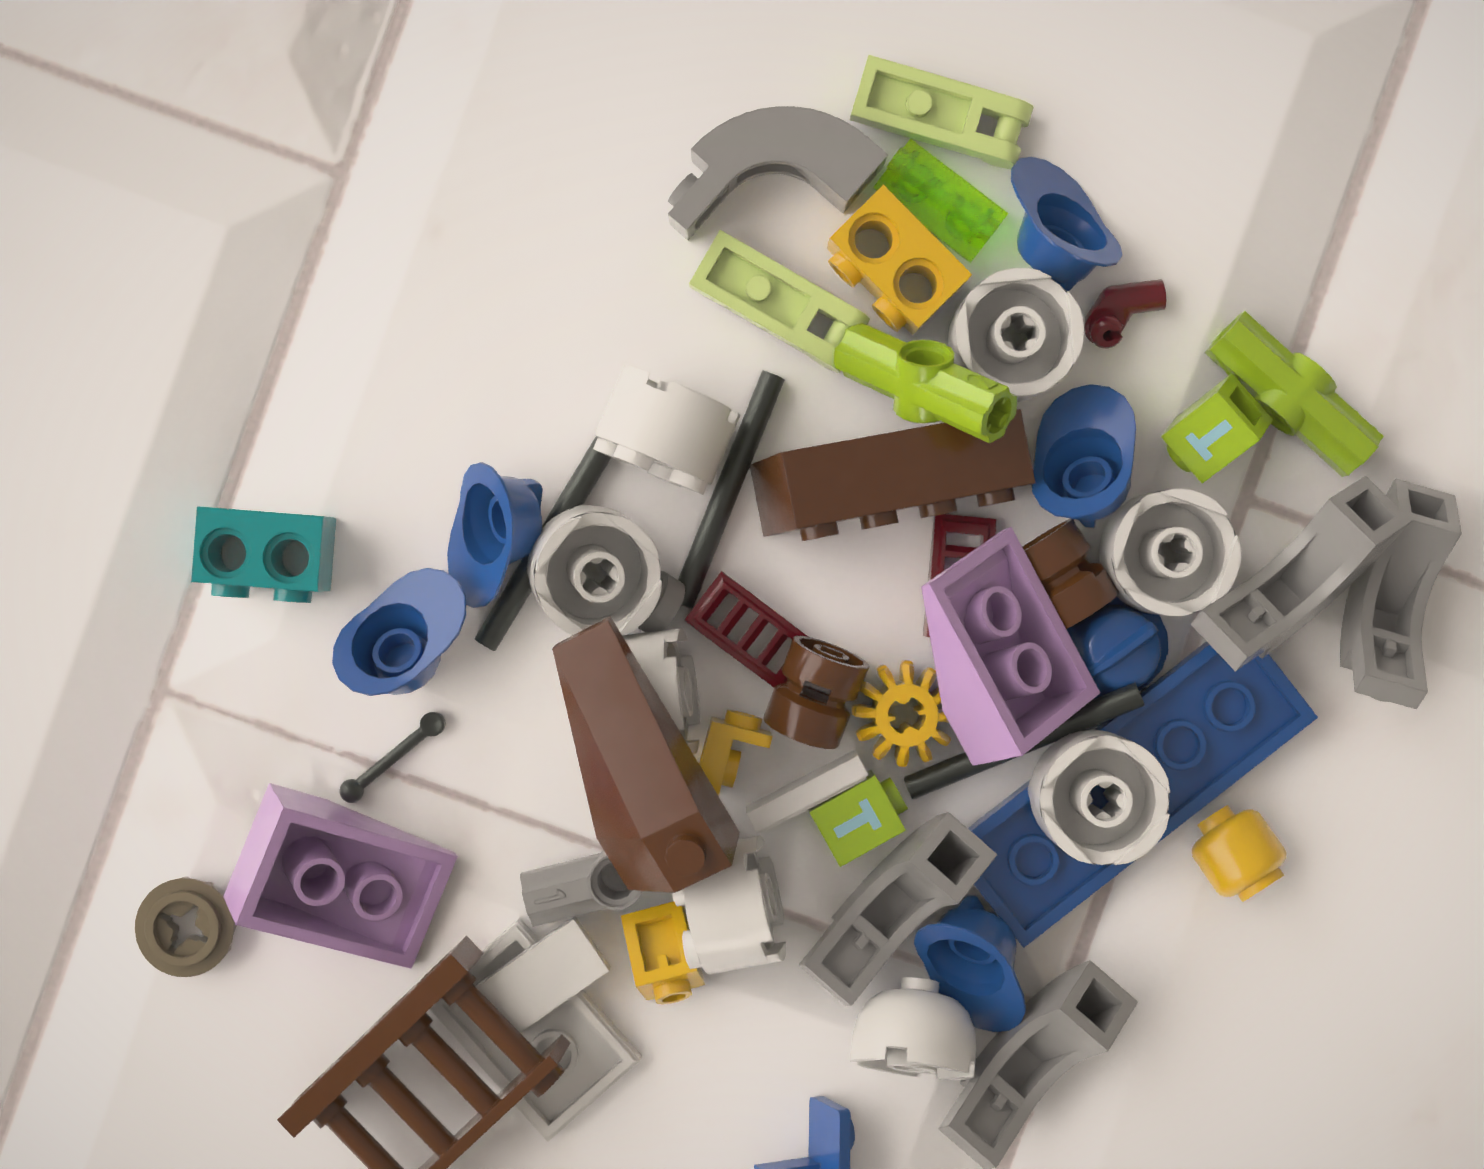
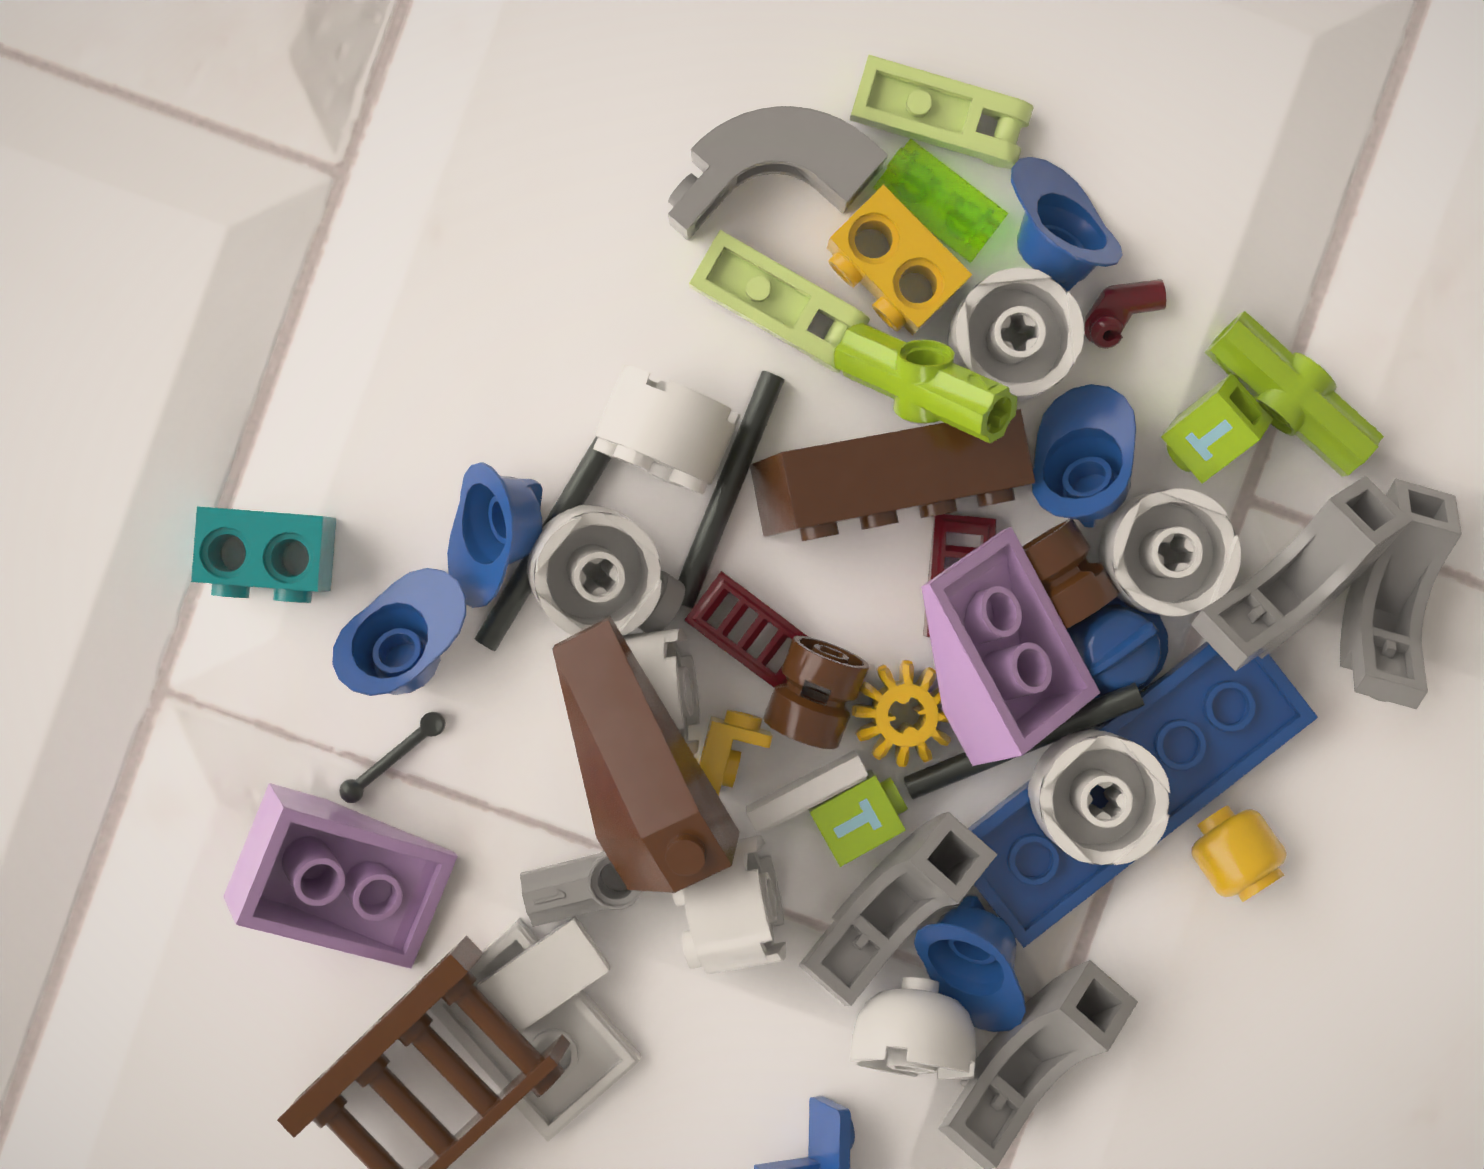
dark tan gear [134,876,237,977] -> none
yellow bracket [620,901,705,1005] -> none

